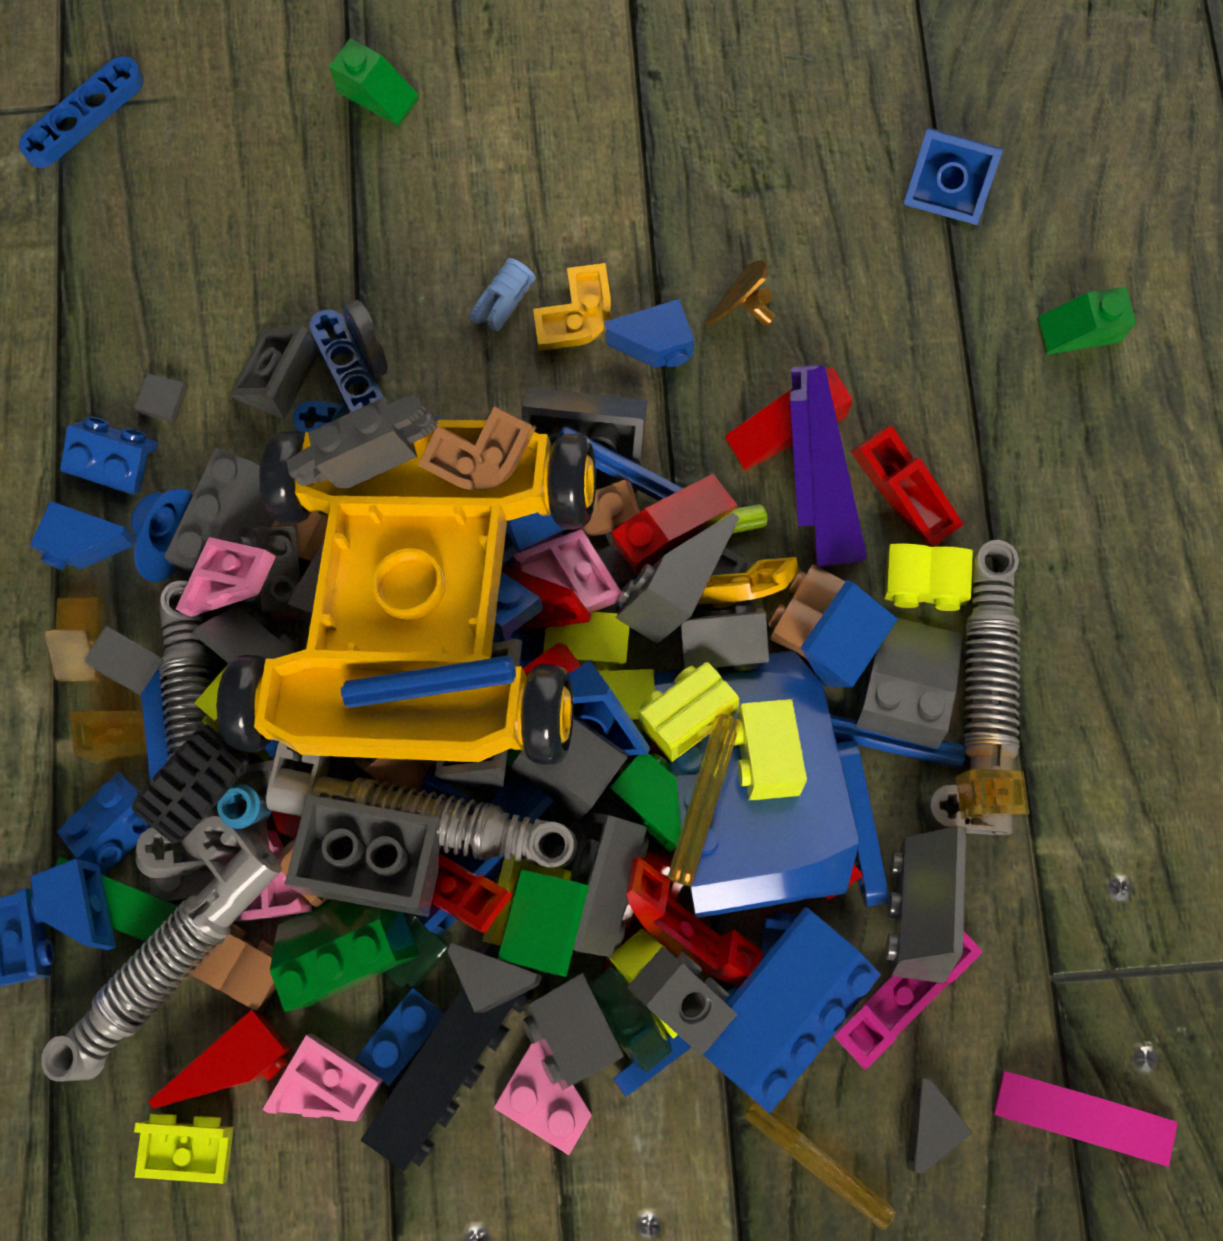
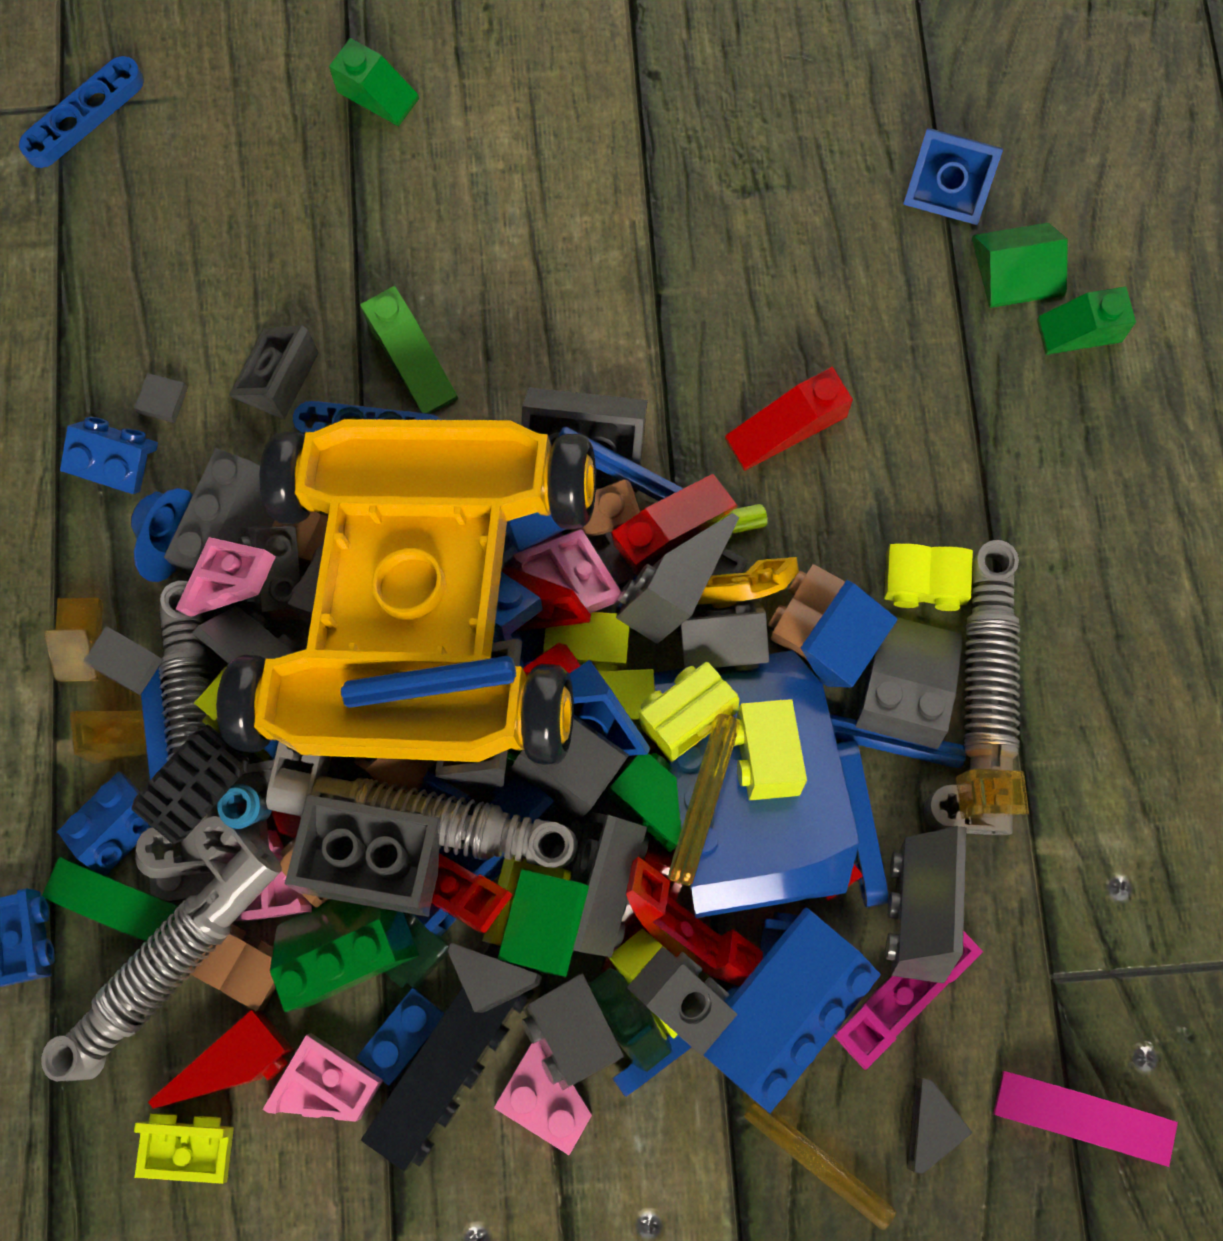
blue slope [30,501,136,570] -> none
blue slope [30,859,116,950] -> none
dark grey hinge [287,394,438,488] -> none
blue beam [309,310,383,413] -> none
dark grey tile [342,300,388,379] -> none
medium nougat plate [418,406,536,490] -> none
light blue hinge [469,258,536,331] -> none
yellow plate [533,263,611,351] -> none
blue slope [604,299,694,368] -> none
pearl gold shield [704,260,775,326] -> none
dark purple wedge [790,365,867,566] -> none
red slope [850,425,964,547] -> none
none -> bright green slope [360,286,458,414]
none -> green slope [972,222,1068,308]

